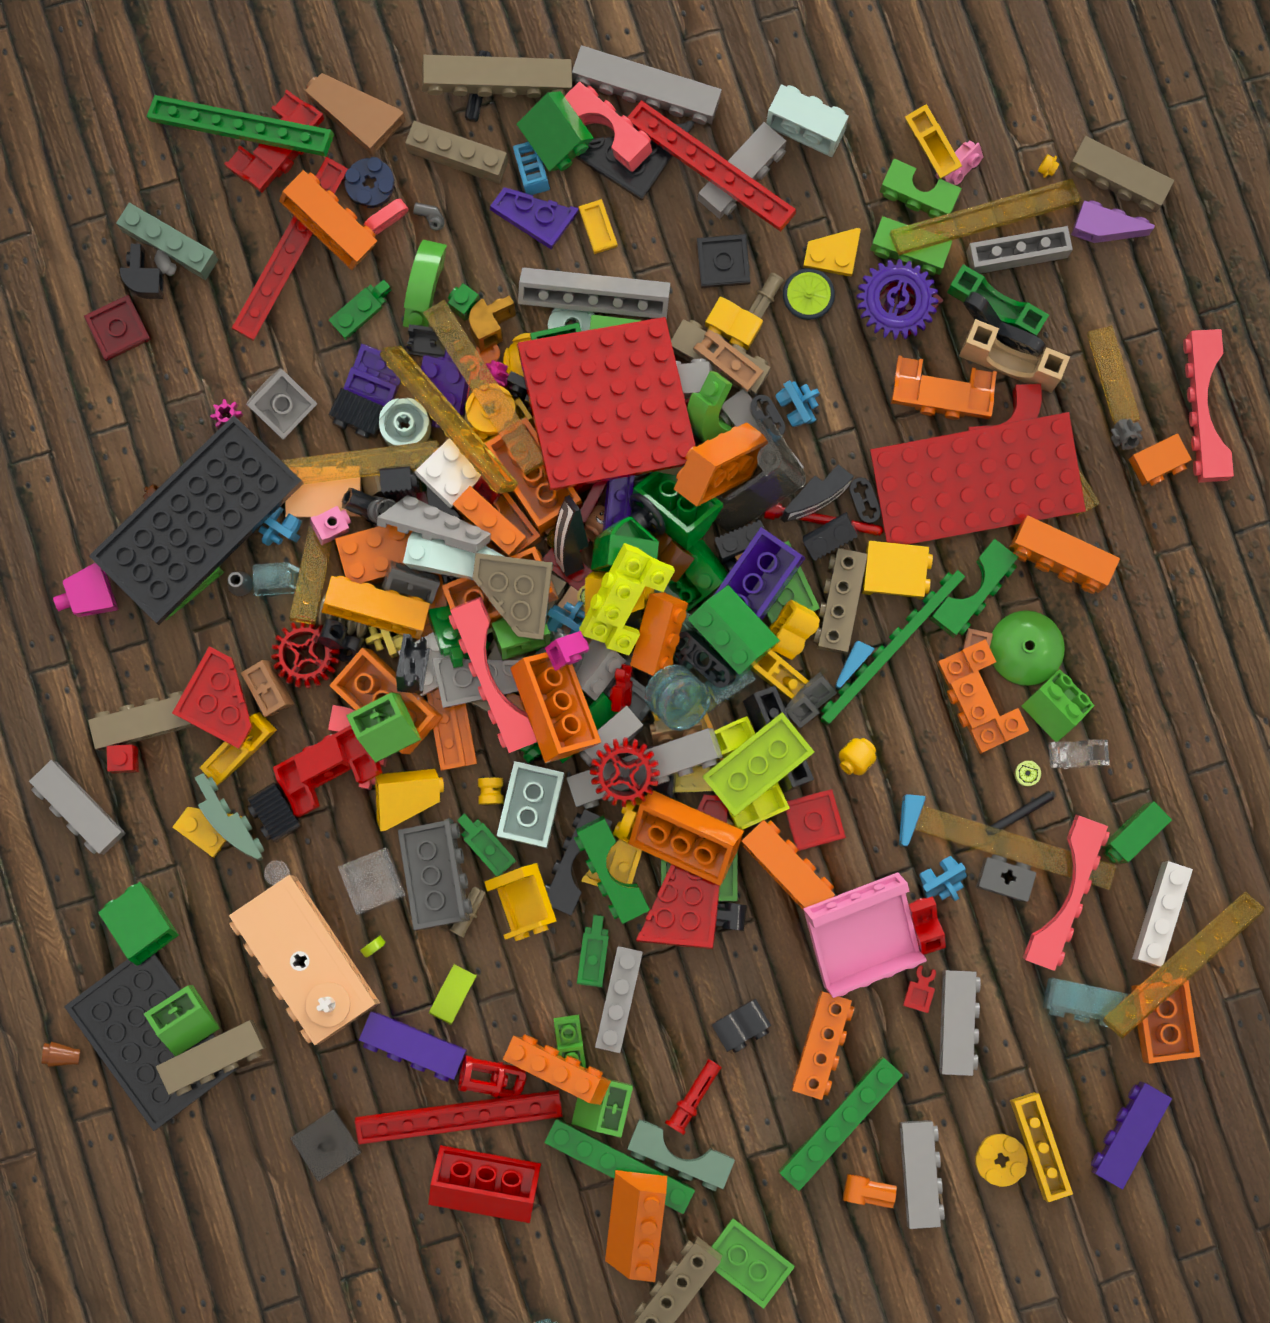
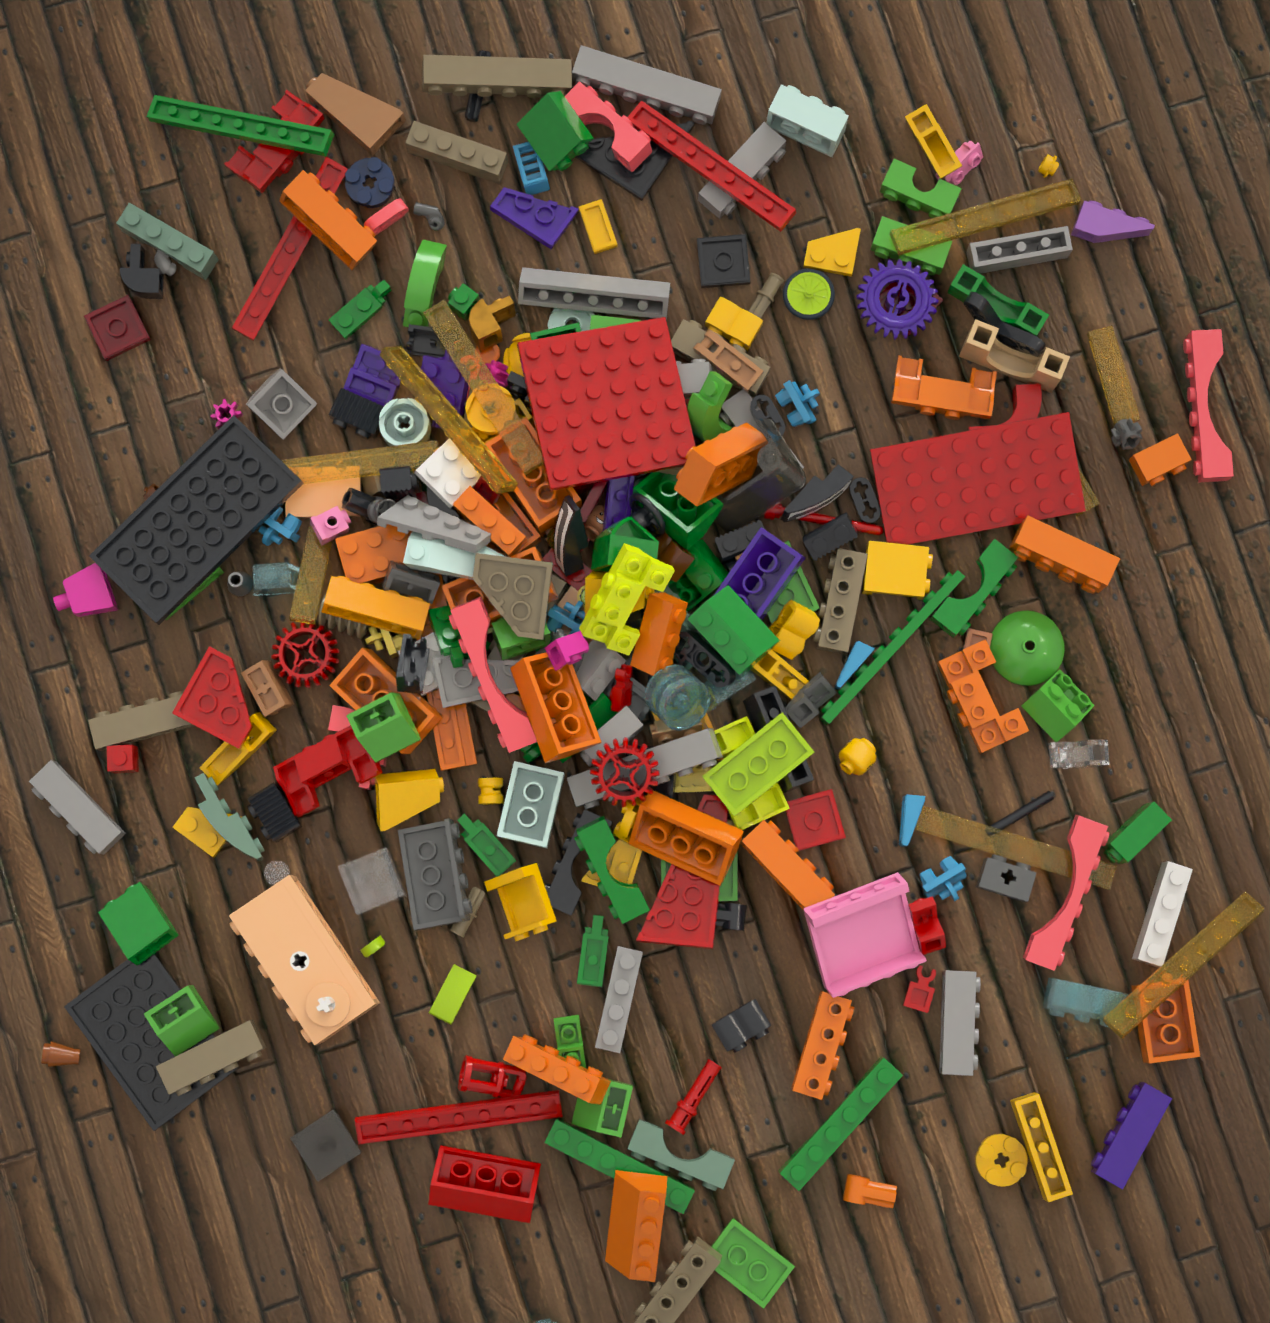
black leg [318,619,365,662] -> none
dark purple brick [359,1011,467,1082] -> none
light grey brick [899,1120,945,1229] -> none
tile [1014,761,1041,787] -> none
dark tan brick [1068,136,1174,213] -> none

